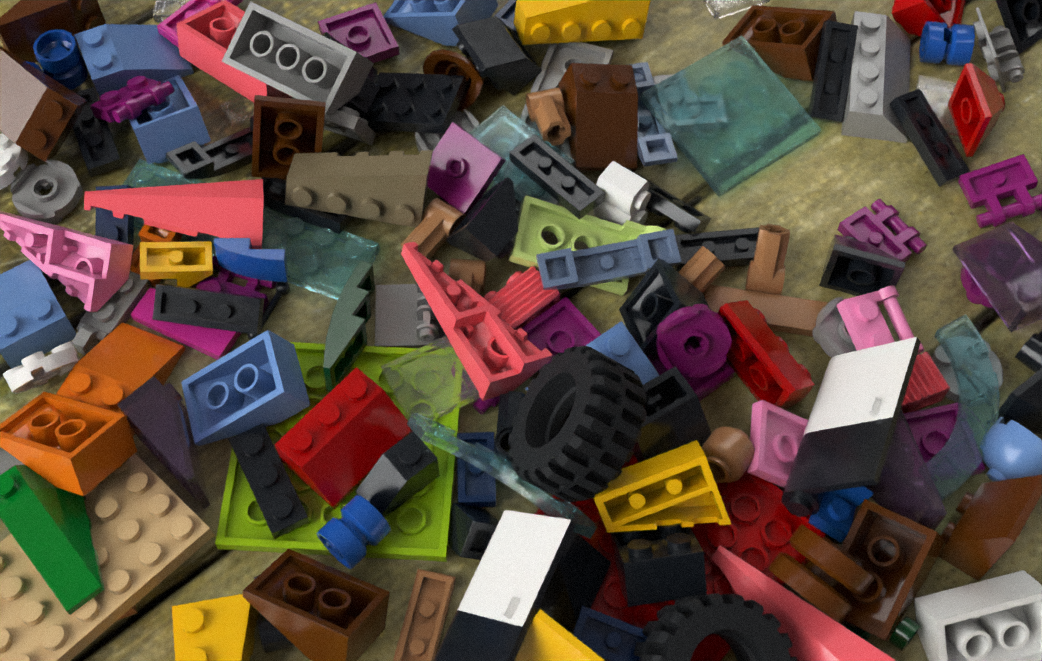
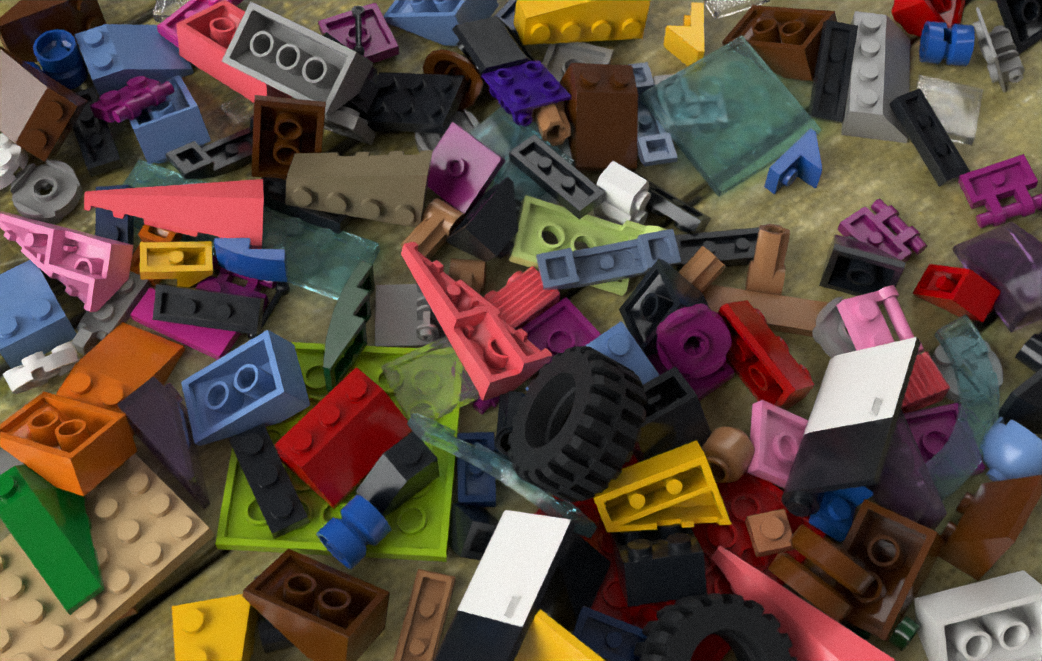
red slope [948,63,1005,157] -> none
none -> black hinge [352,5,365,56]
none -> dark purple hinge [481,60,572,127]
none -> yellow slope [664,2,705,72]
none -> nougat plate [745,509,794,558]
none -> blue slope [764,128,822,194]
none -> red slope [912,264,1001,322]

